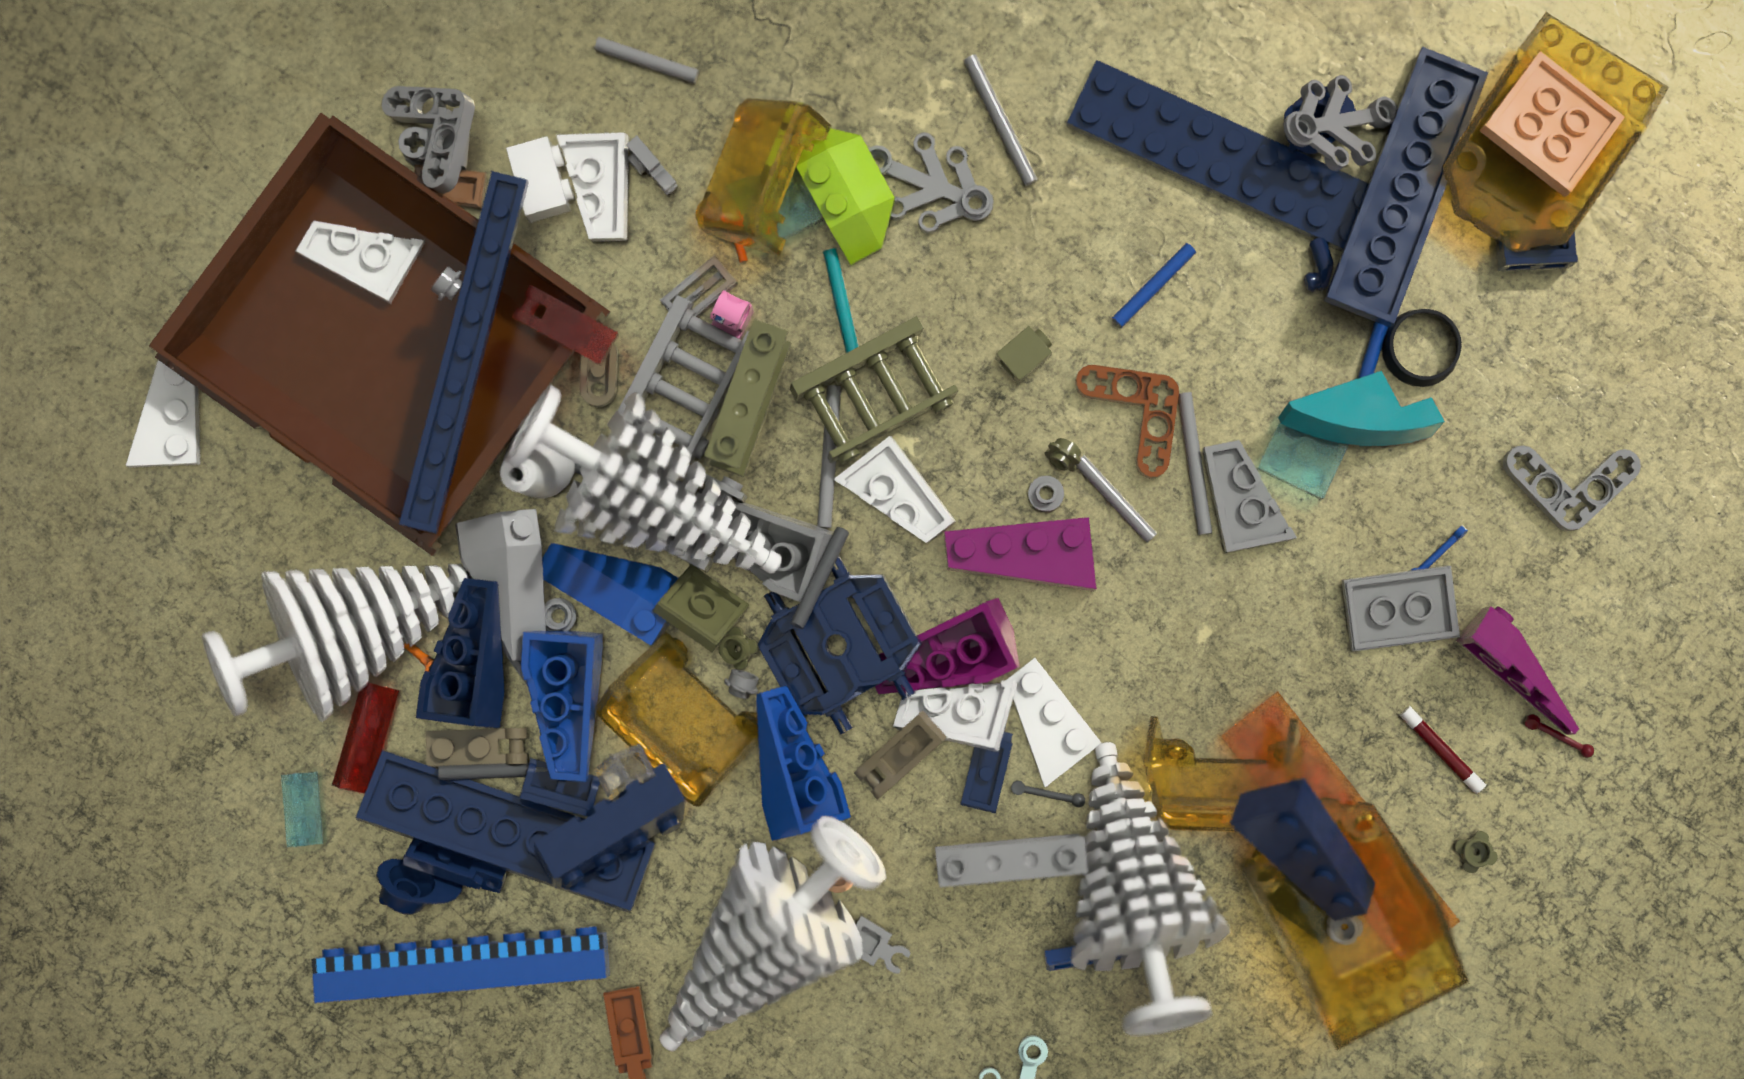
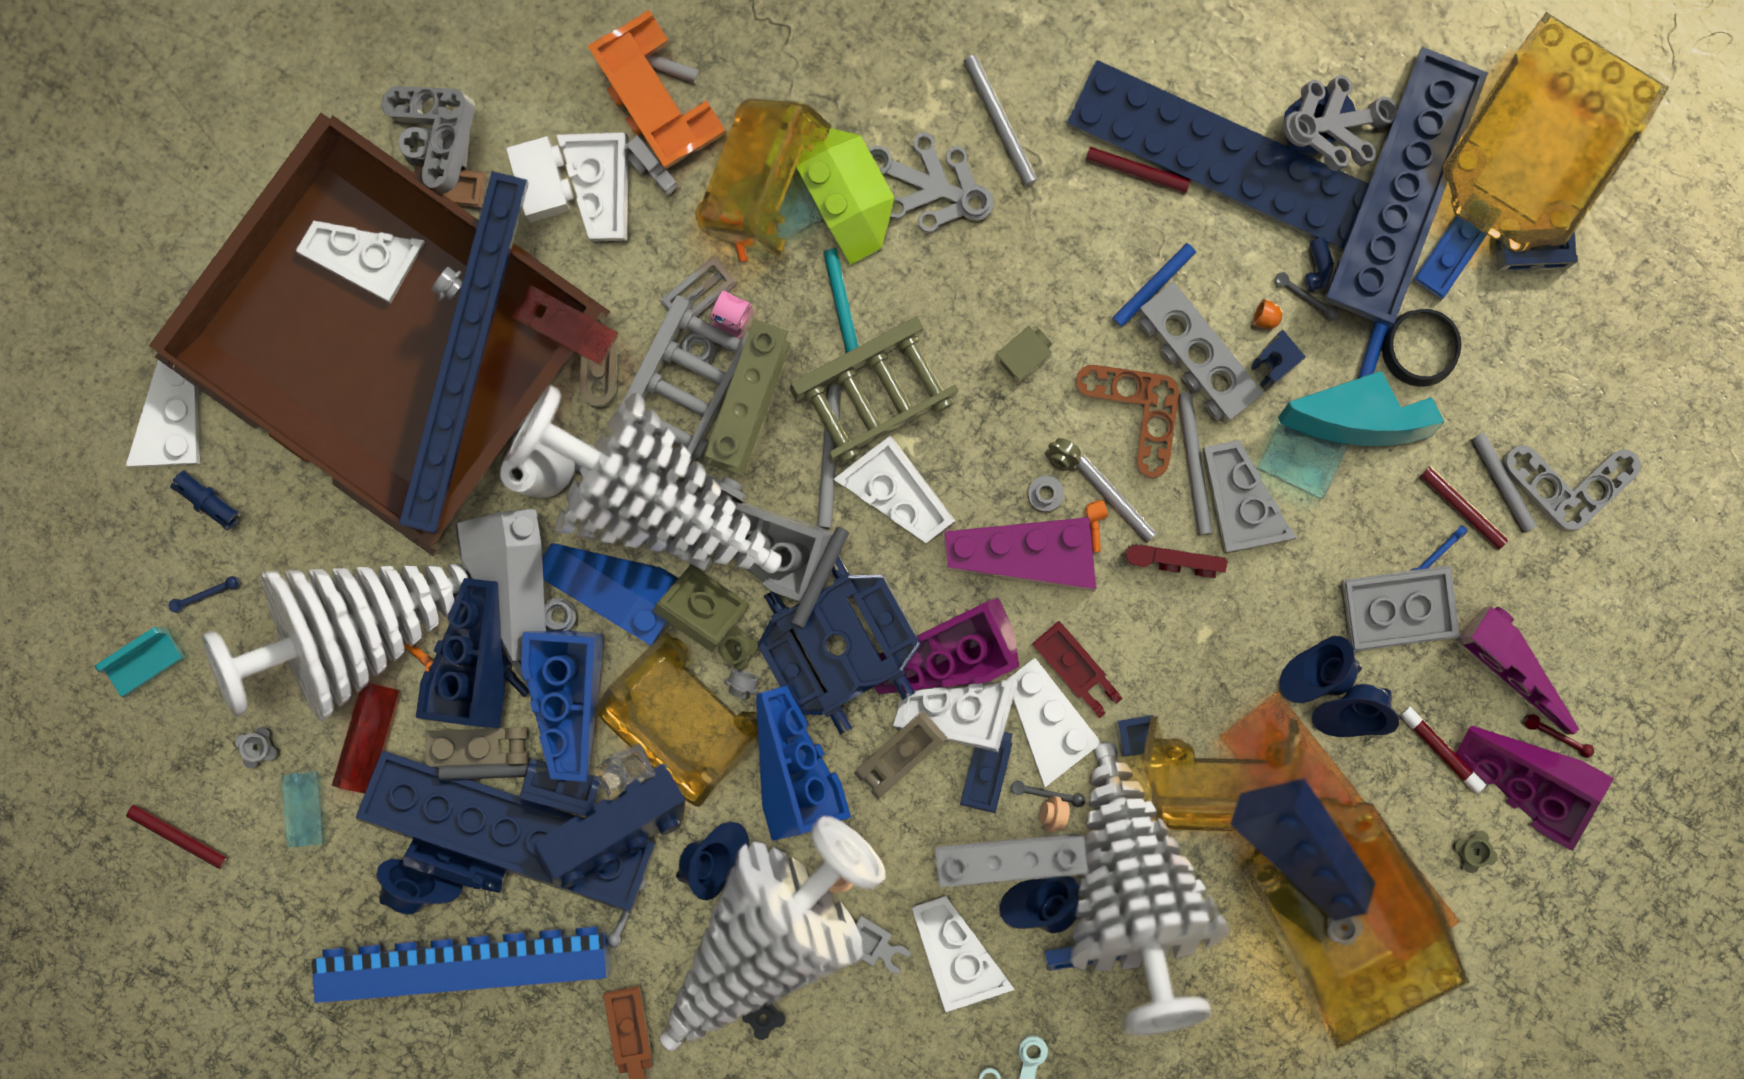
light nougat plate [1480,51,1625,197] -> none
none -> teal panel [94,626,185,697]
none -> dark red bar [126,804,227,870]
none -> dark blue hinge [168,576,239,613]
none -> dark blue pin [170,470,241,531]
none -> light grey plate [235,727,277,768]
none -> dark blue hand [502,654,529,697]
none -> orange bracket [587,10,727,169]
none -> light grey hinge [607,878,646,948]
none -> dark blue piece [676,821,749,901]
none -> light grey plate [680,332,716,363]
none -> black plate [742,1002,785,1040]
none -> white wing [912,896,1015,1012]
none -> dark blue piece [999,875,1082,933]
none -> dark red hinge [1031,621,1123,719]
none -> light nougat plate [1039,796,1070,832]
none -> orange hand [1085,500,1109,552]
none -> dark red bar [1086,146,1191,193]
none -> dark blue panel [1115,715,1158,758]
none -> dark red hinge [1124,544,1228,578]
none -> light grey brick [1137,281,1264,424]
none -> dark blue hinge [1251,329,1306,392]
none -> orange hinge [1252,299,1283,330]
none -> dark grey hinge [1275,272,1339,321]
none -> dark blue piece [1280,636,1362,703]
none -> dark blue piece [1312,683,1399,737]
none -> blue tile [1412,192,1502,301]
none -> dark red bar [1420,466,1509,550]
none -> magenta wedge [1456,725,1614,851]
none -> light grey bar [1472,432,1537,533]

